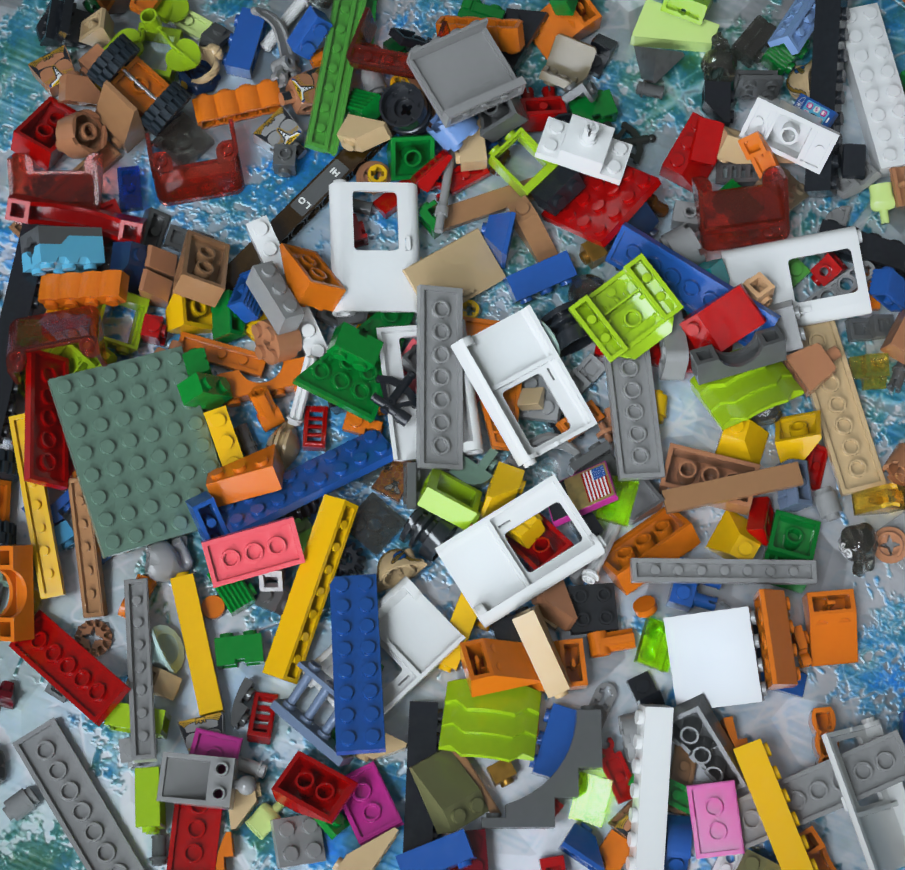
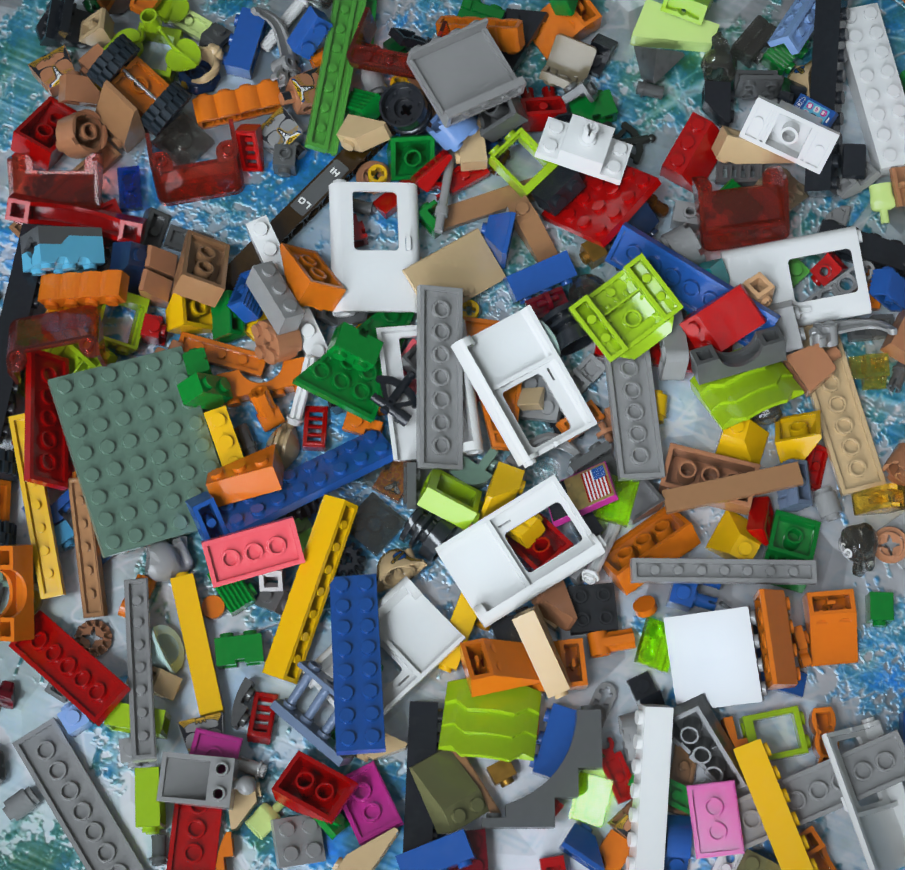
red slope [688,117,725,166] -> none
orange slope [738,131,781,179] -> none
none -> light blue brick [57,702,94,738]
none -> red slope [235,124,265,172]
none -> dark red hips [524,286,569,320]
none -> lime window [739,705,811,762]
none -> black slope [777,77,807,105]
none -> light grey piece [809,319,898,348]
none -> green brick [865,592,894,628]

